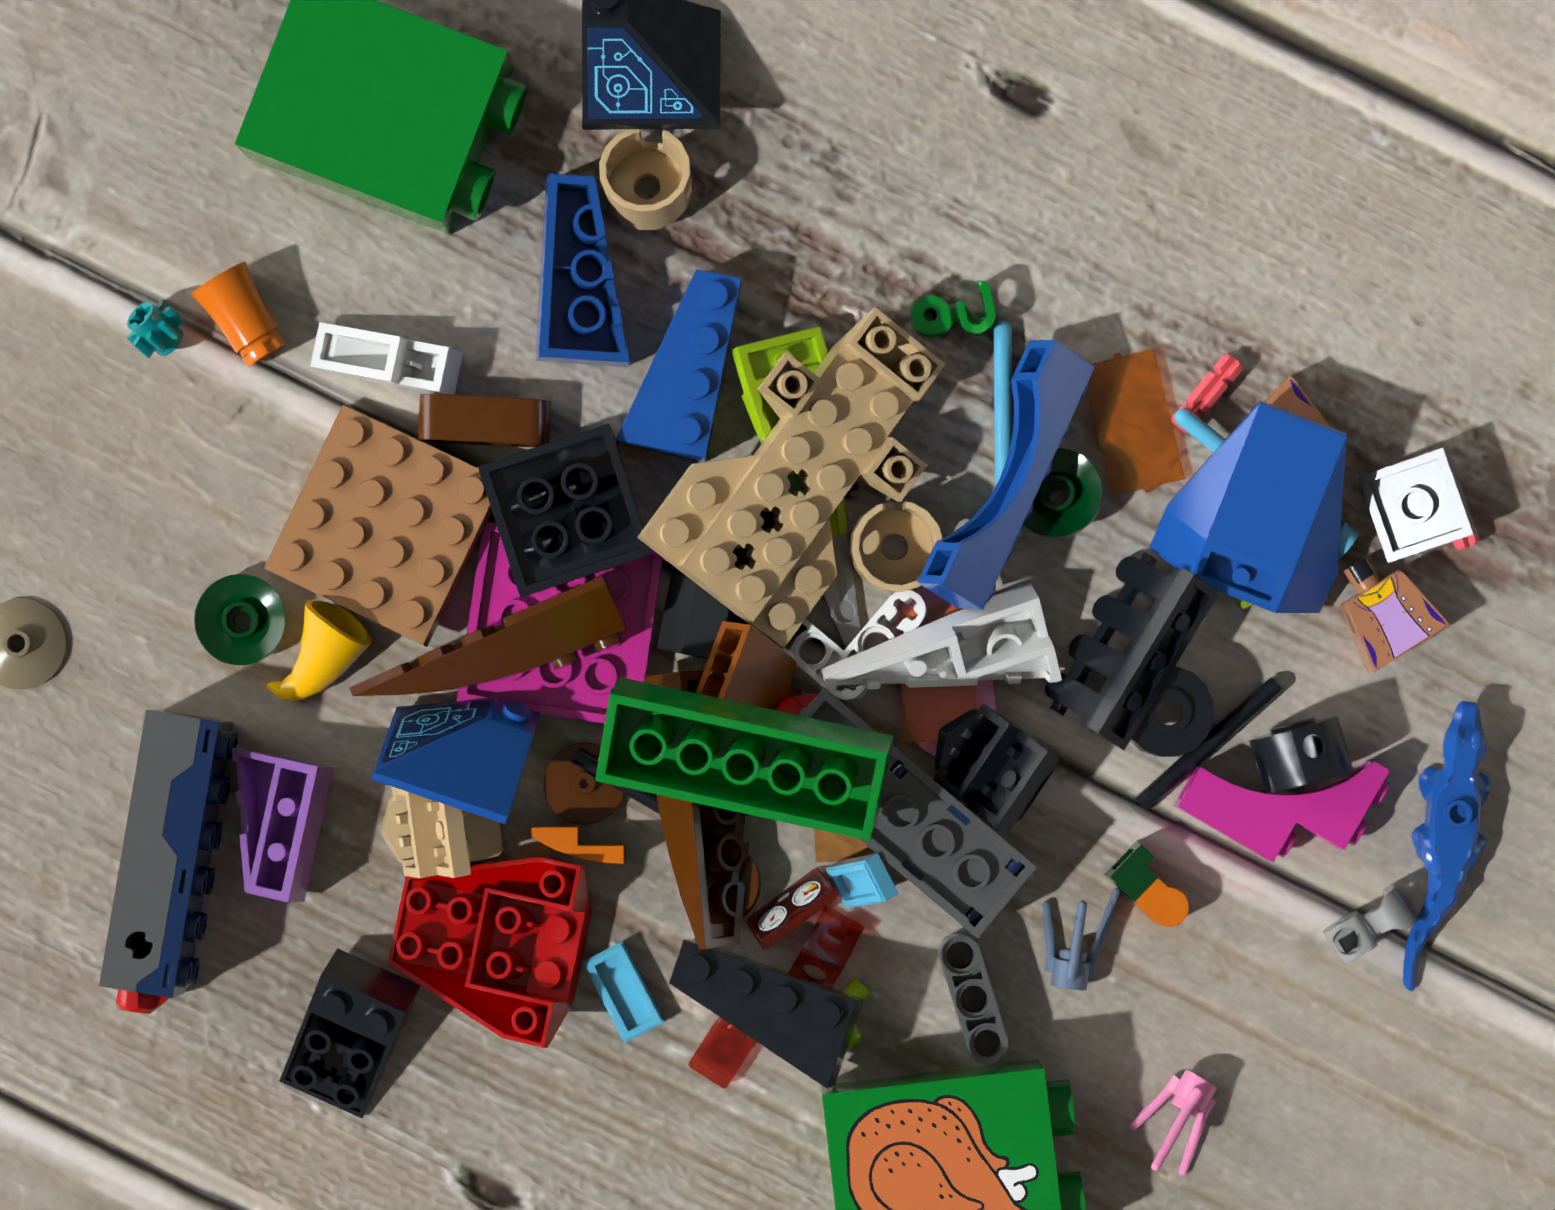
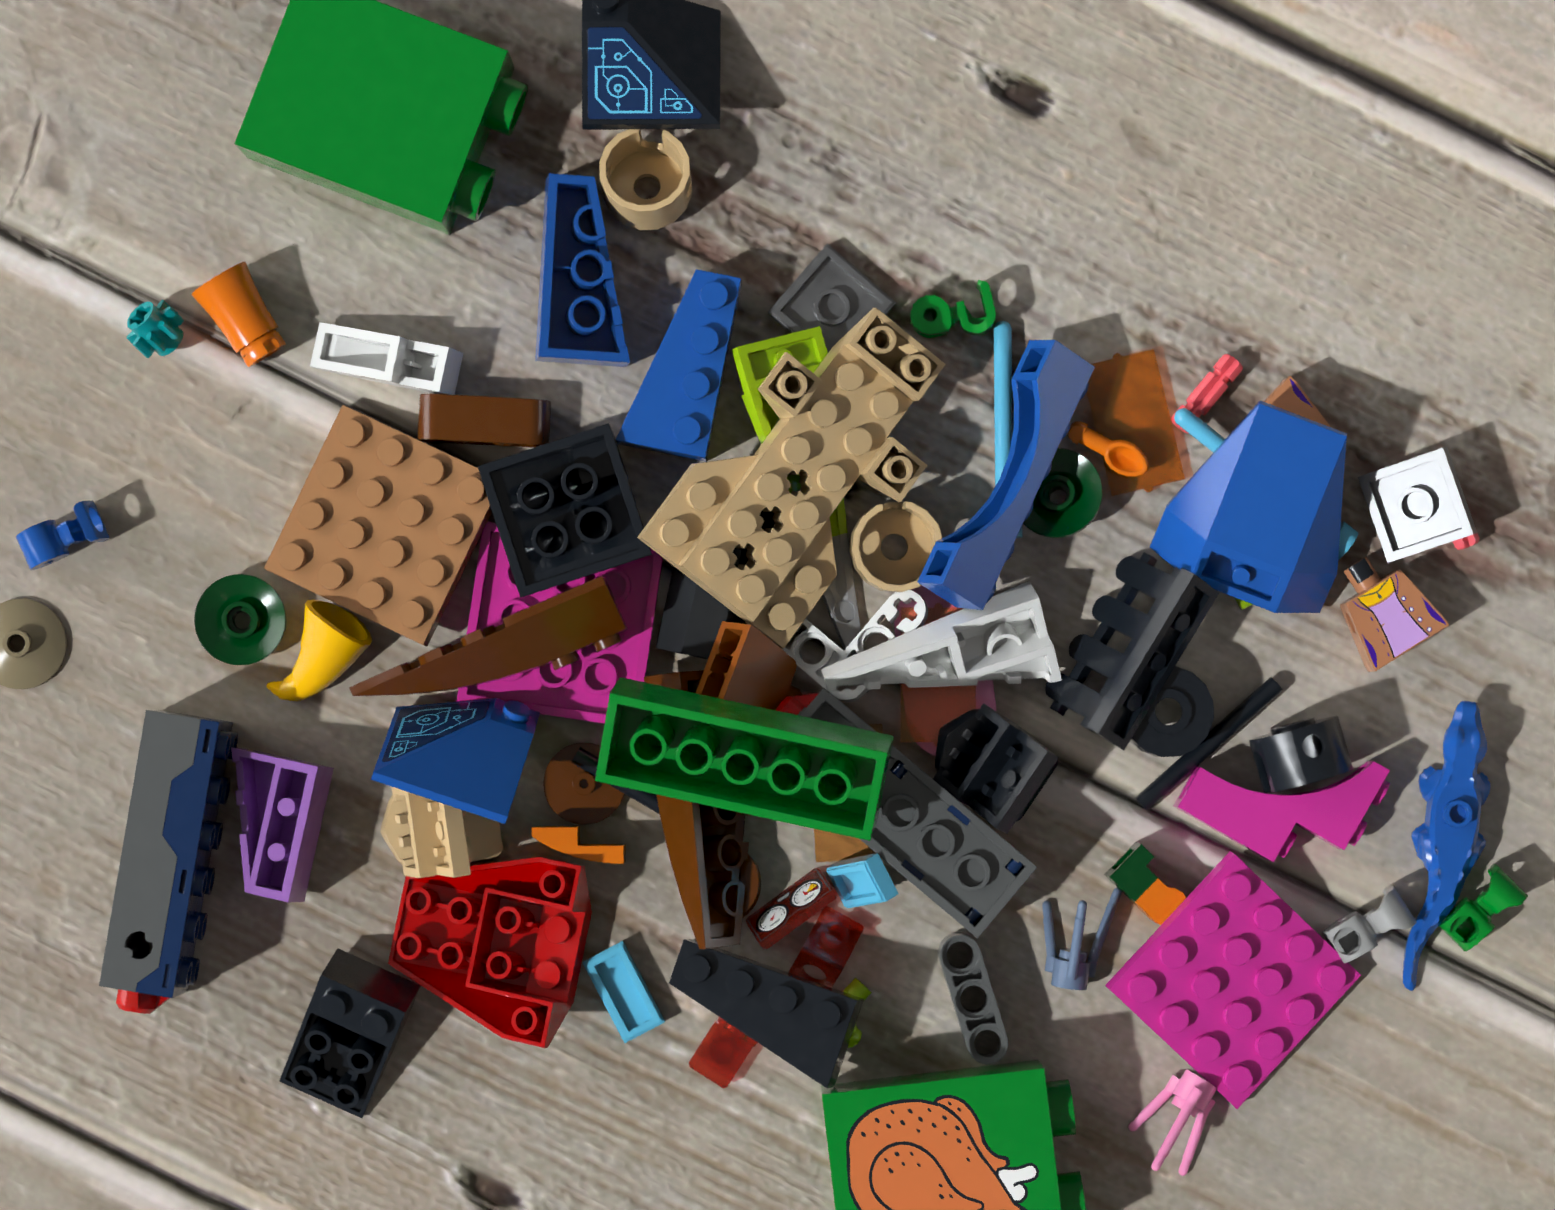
none -> blue leg [16,500,110,570]
none -> flat silver tile [768,243,896,353]
none -> orange piece [1067,421,1149,477]
none -> dark pink plate [1105,851,1361,1109]
none -> green leg [1439,864,1528,951]

